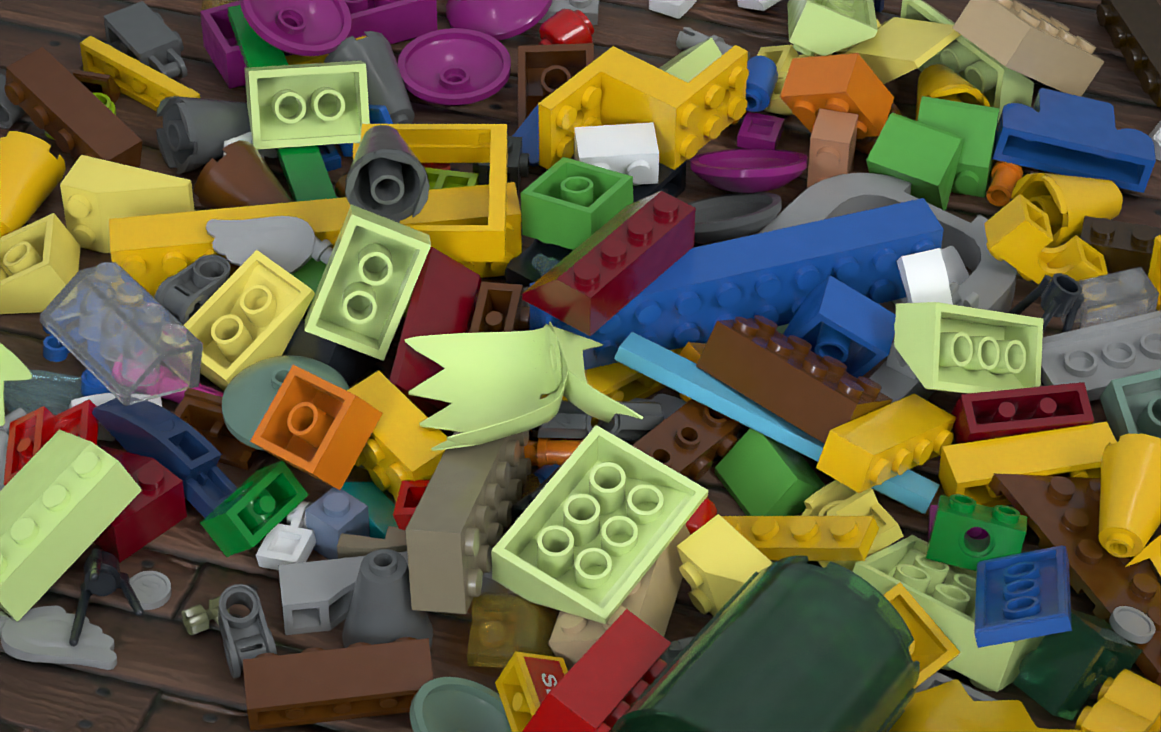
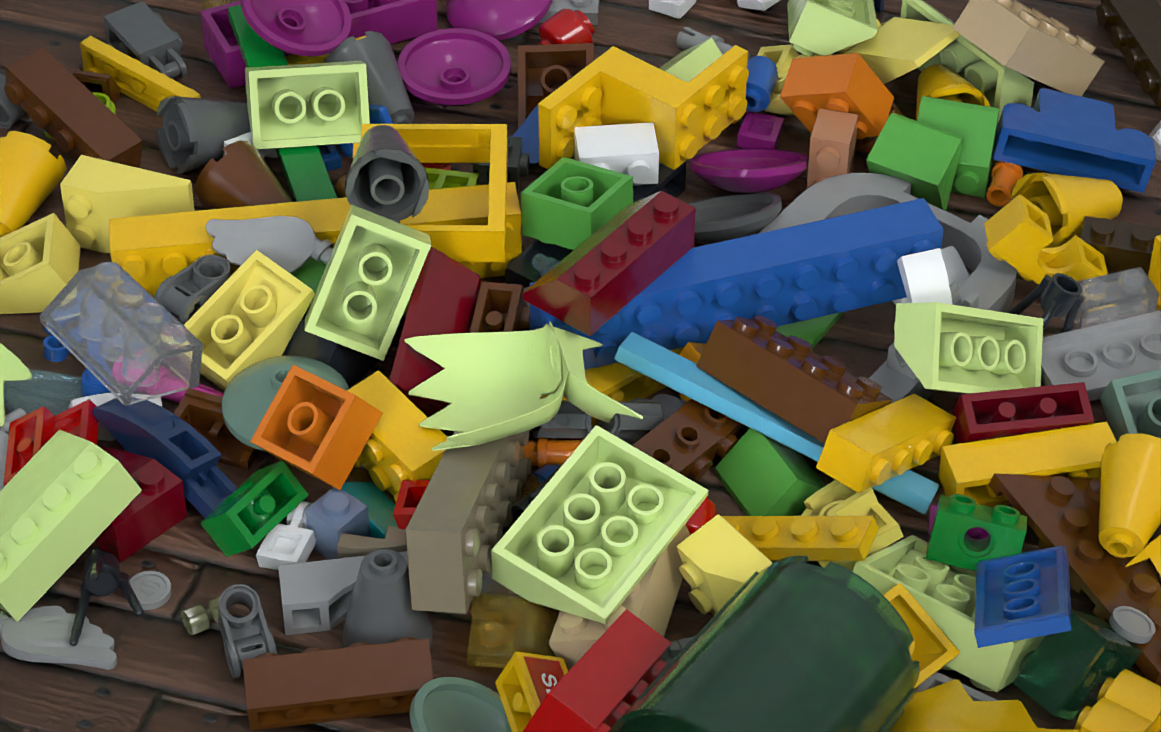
blue slope [783,275,896,379] -> none

